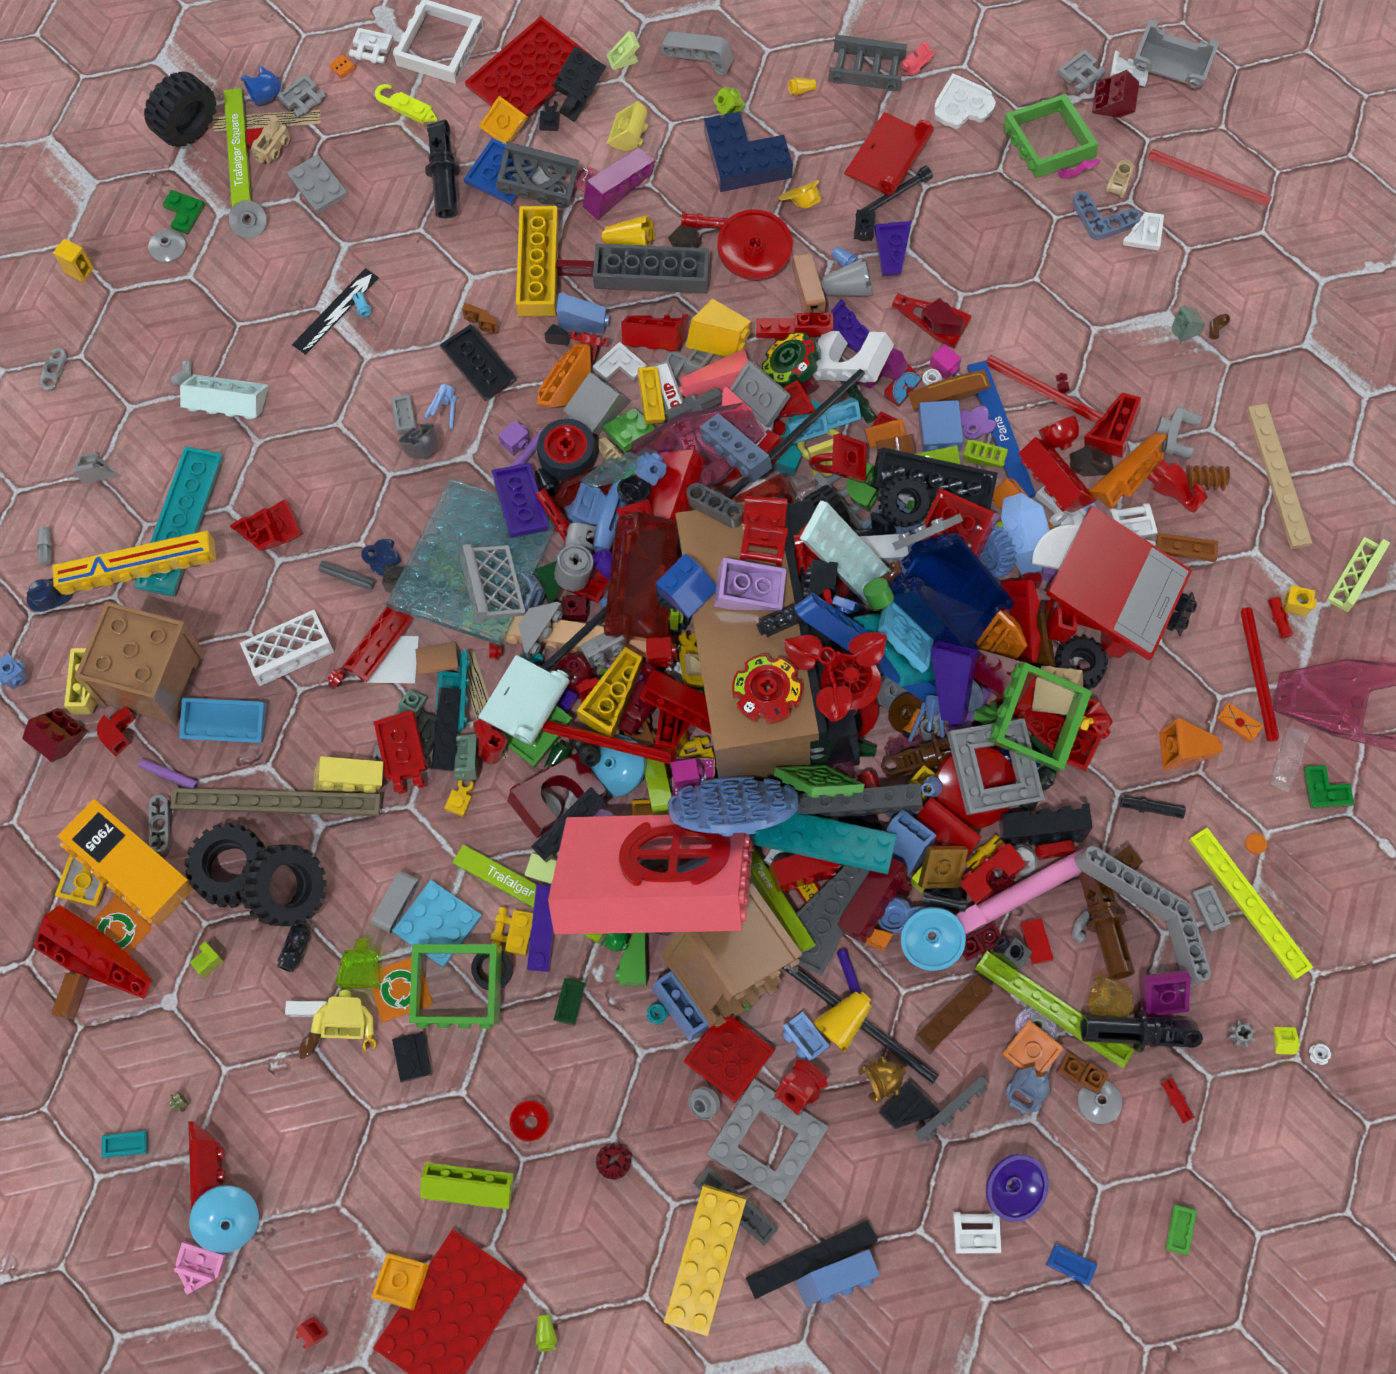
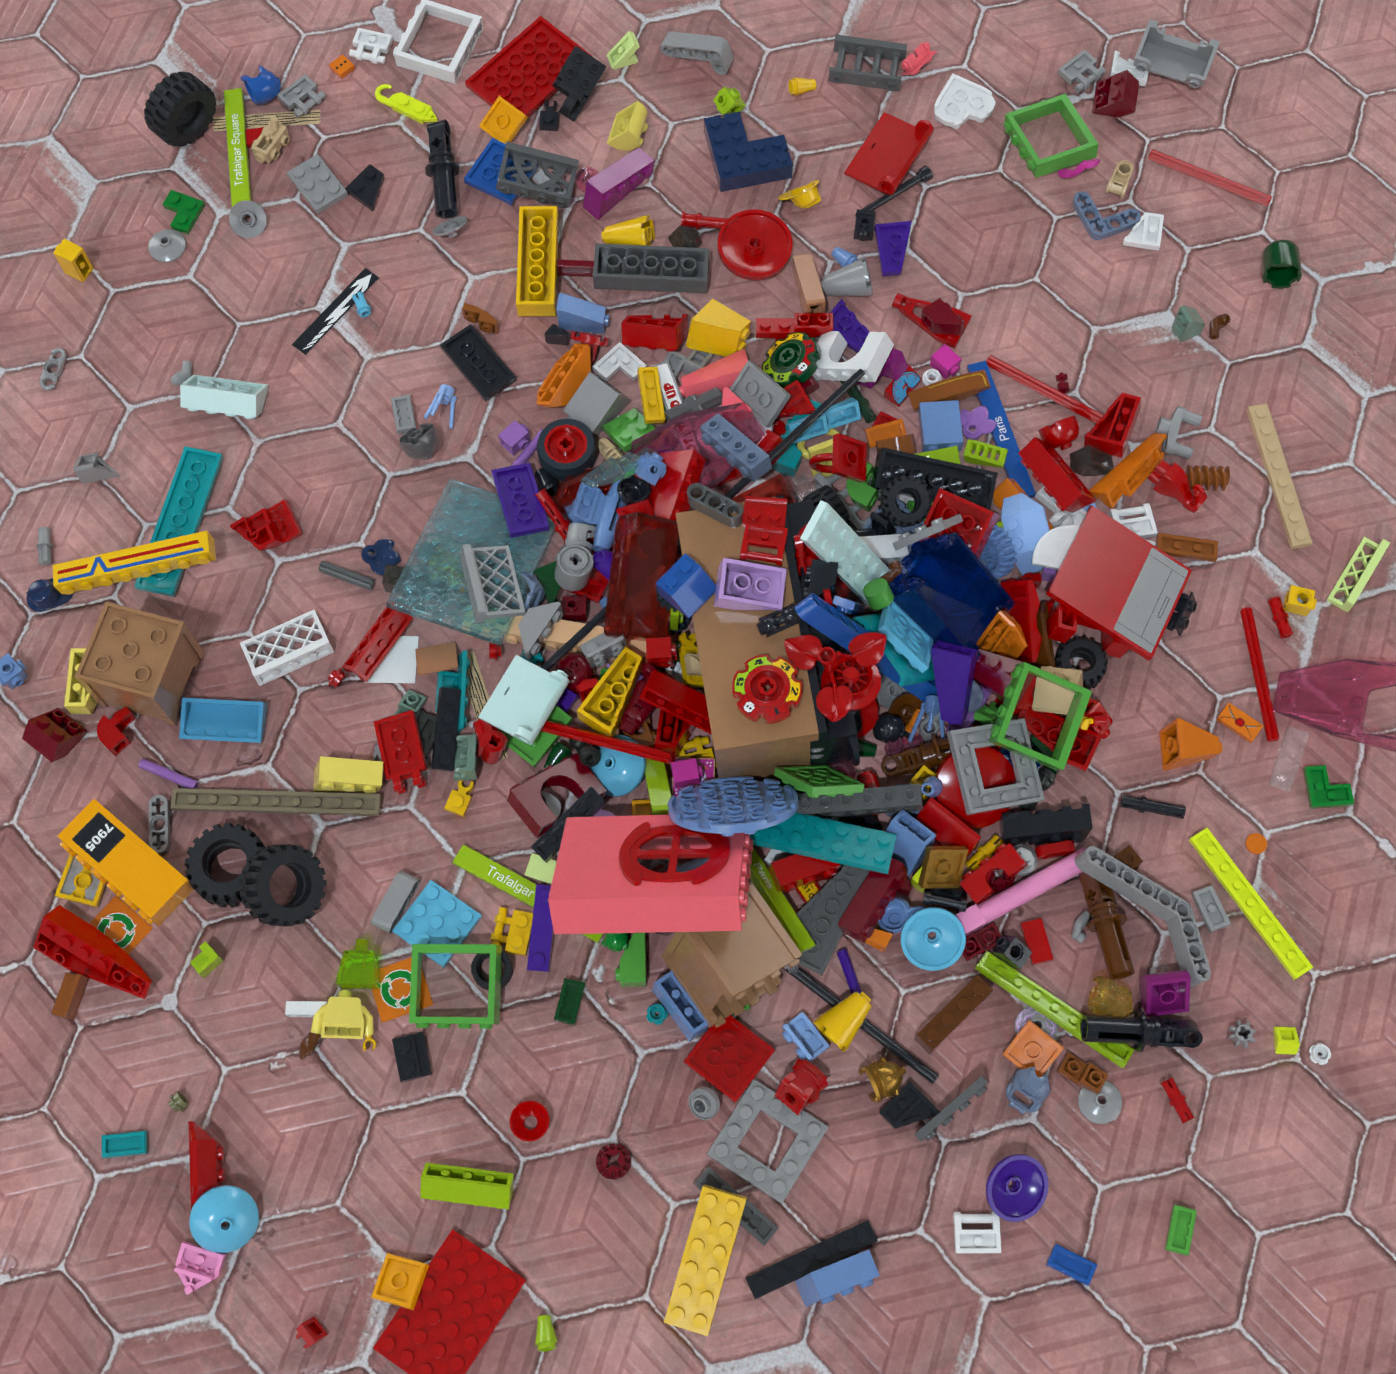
black piece [277,924,311,972] -> none
none -> black wing [345,164,384,212]
none -> light grey dish [432,216,467,238]
none -> black hair [873,714,905,744]
none -> dark green cylinder [1262,239,1302,289]

